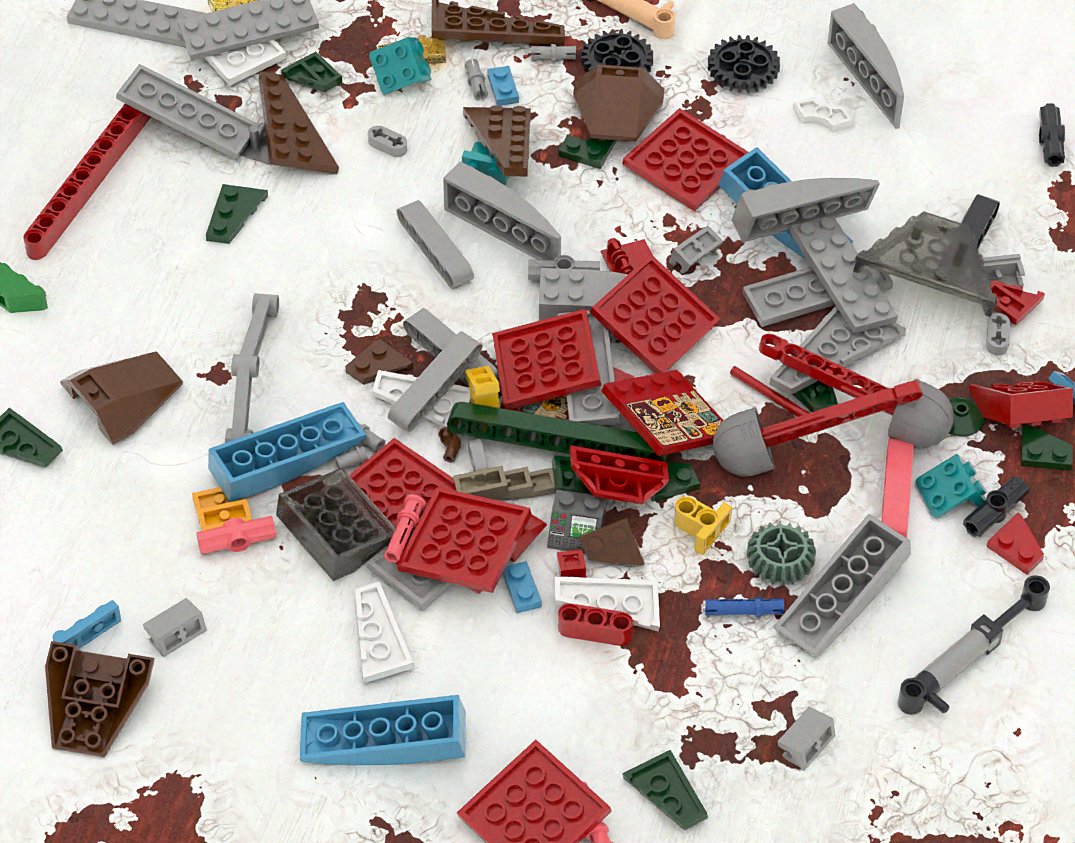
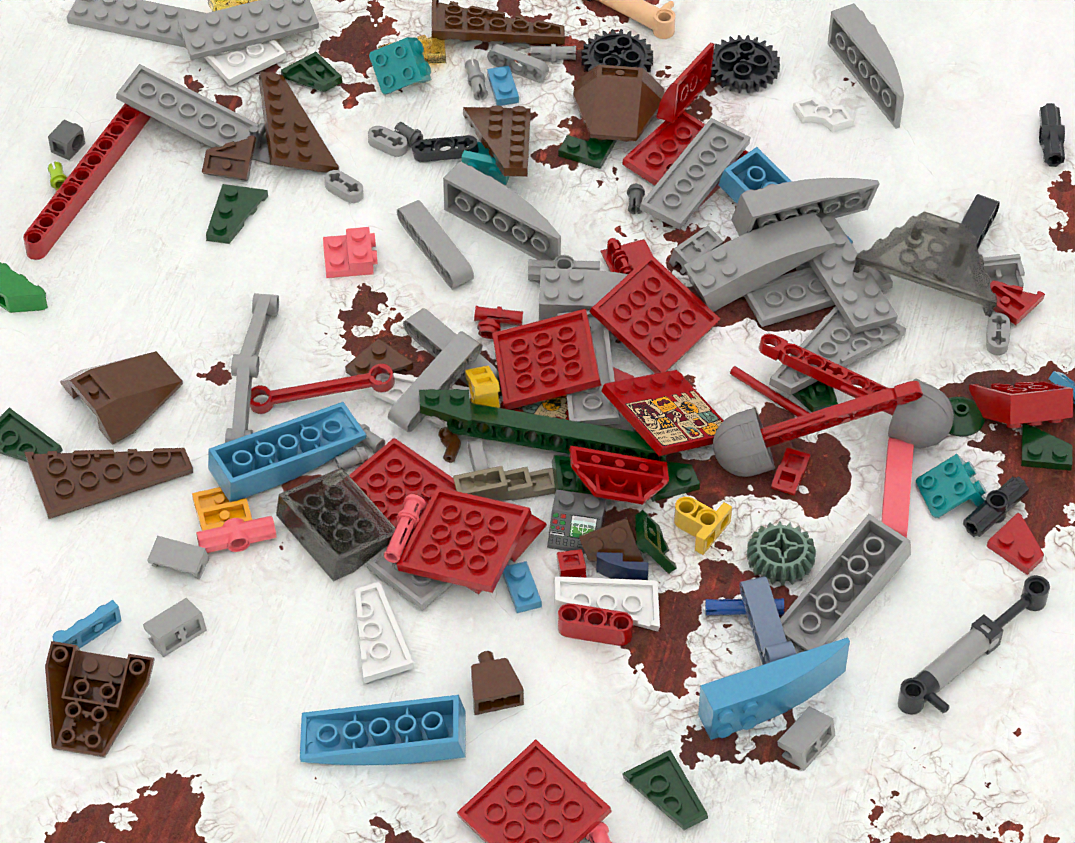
none -> reddish brown wing [25,448,193,519]
none -> dark grey brick [48,119,85,160]
none -> lime pin [48,162,67,190]
none -> light grey hinge [147,535,209,579]
none -> reddish brown wing [202,135,256,181]
none -> red piece [250,364,395,414]
none -> coral plate [323,227,378,278]
none -> light grey beam [324,170,364,203]
none -> dark grey pin [394,122,423,146]
none -> black beam [412,135,479,162]
none -> dark green wing [419,389,472,428]
none -> reddish brown torso [471,651,524,715]
none -> red pin [474,306,523,326]
none -> red plate [477,319,501,339]
none -> light grey beam [487,44,549,82]
none -> dark blue slope [596,552,648,580]
none -> dark grey pin [627,183,645,214]
none -> dark green wing [635,510,677,574]
none -> light grey plate [640,118,751,230]
none -> red slope [657,42,715,123]
none -> light grey slope [684,212,836,312]
none -> dark azure slope [698,637,850,740]
none -> sand blue beam [739,576,796,665]
none -> red slope [771,448,811,496]

